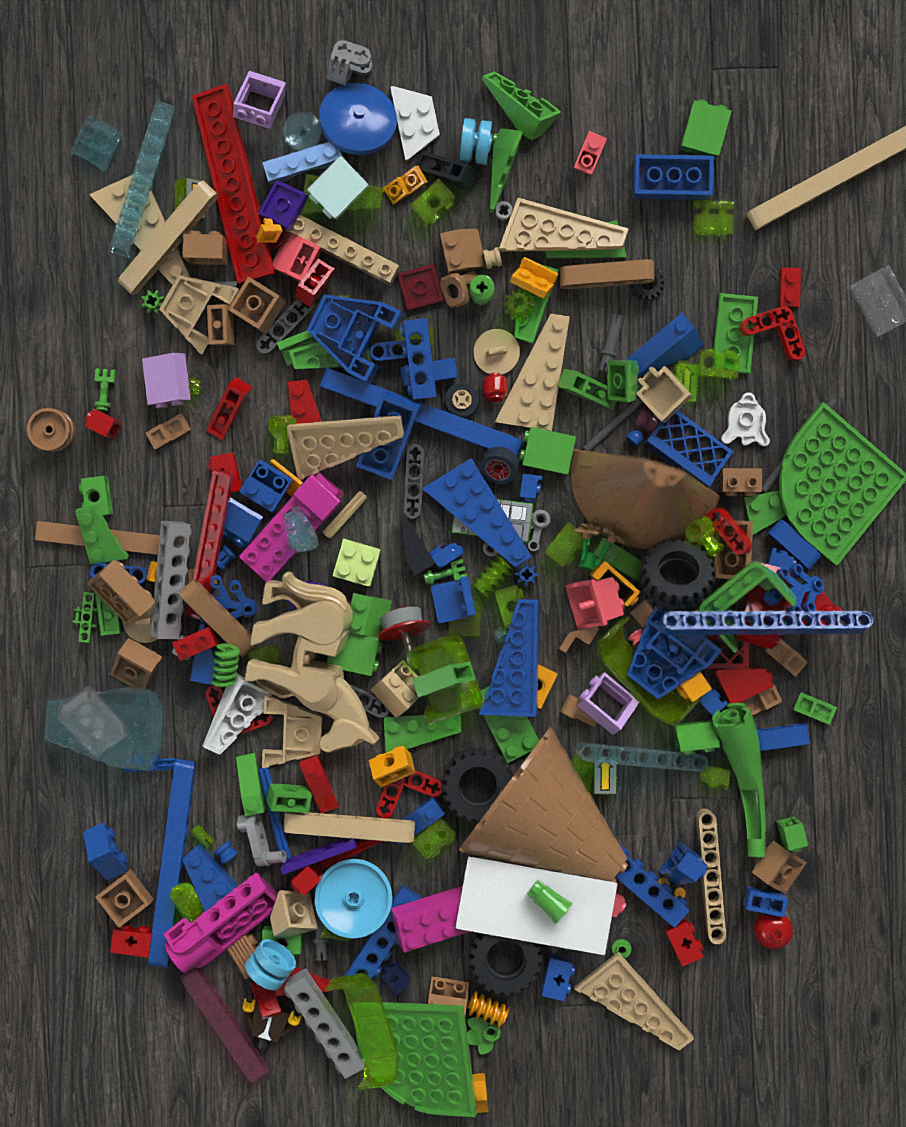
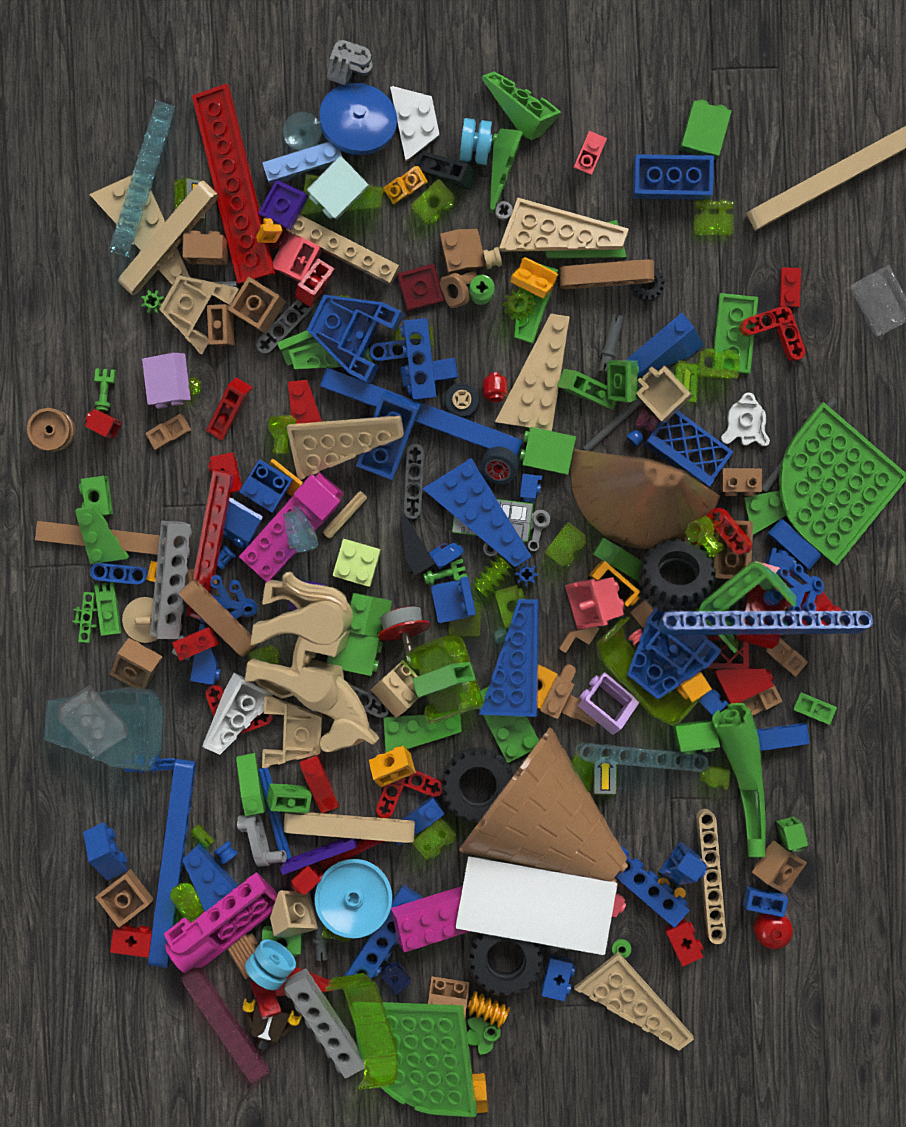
clear light blue slope [70,117,124,172] -> none
medium nougat slope [87,559,156,625] -> none
bright green piece [211,644,240,687] -> none
lavender window [233,71,286,129] -> none
tan shield [474,329,520,375] -> none
bright green plant [527,880,573,924] -> none
plant [574,523,625,571] -> none
none -> medium nougat brick [539,664,576,719]

